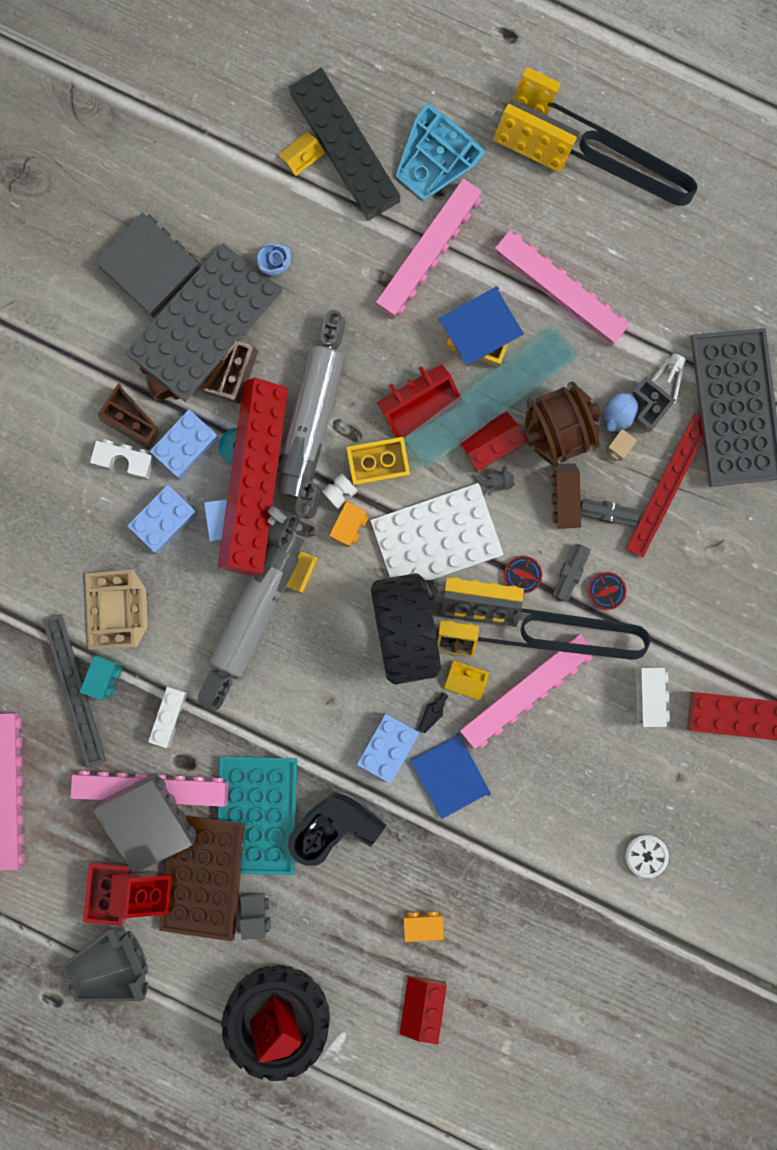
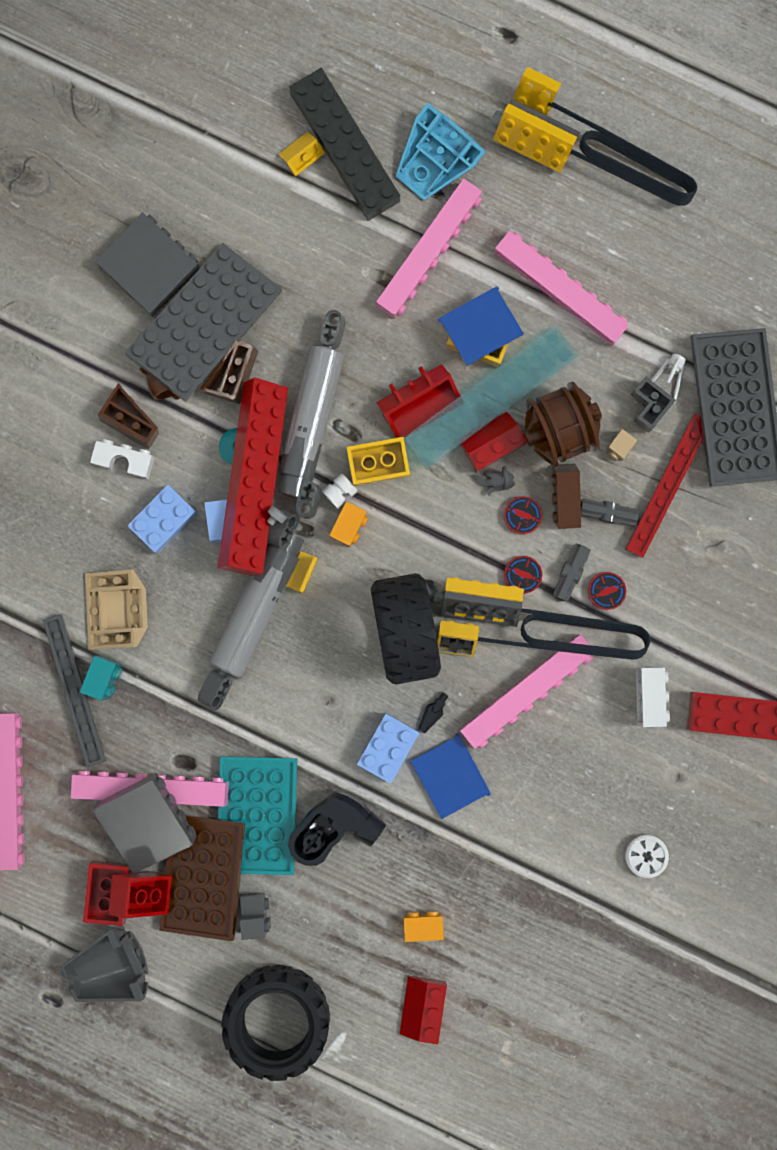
white arch [148,686,188,748] -> none
light blue brick [150,410,219,480] -> none
red slope [249,995,302,1063] -> none
light blue hair [257,243,291,276] -> none
white plate [370,483,504,580] -> none
yellow panel [444,660,490,700] -> none
light blue hair [604,393,638,432] -> none
none -> tile [504,496,542,535]

